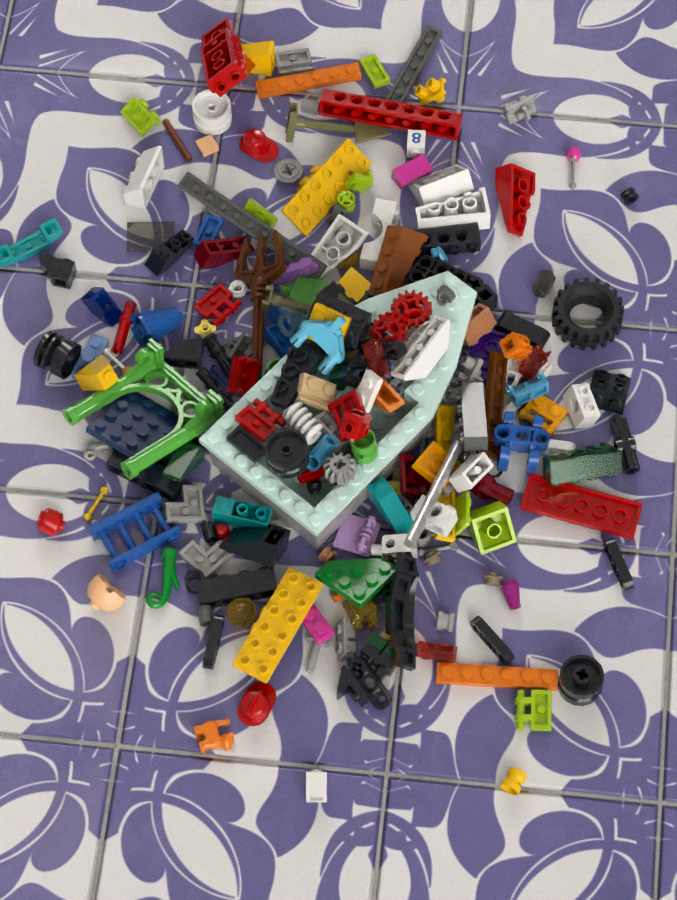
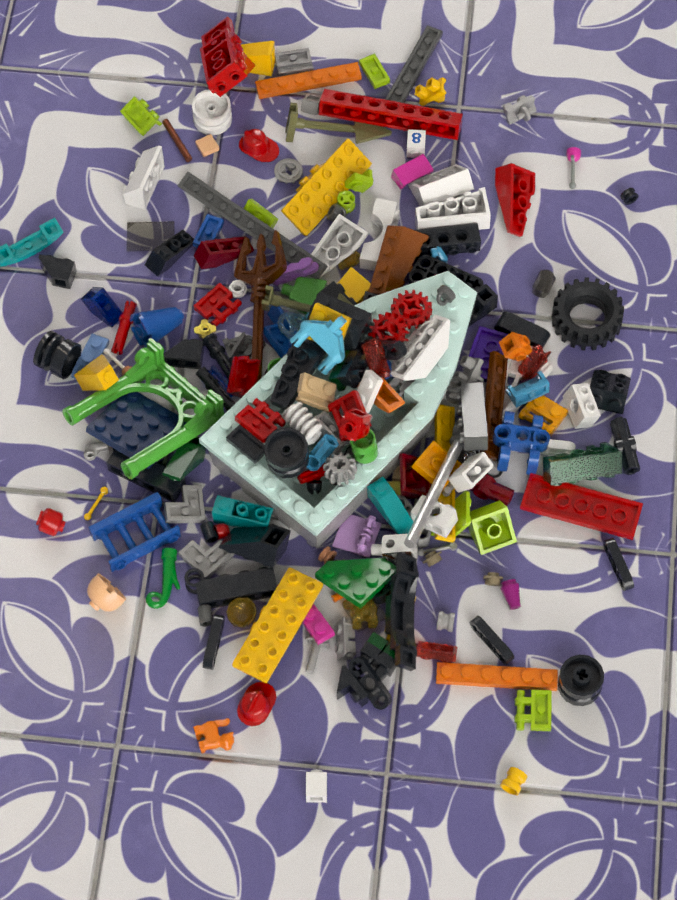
nougat brick [463,303,497,347] -> none

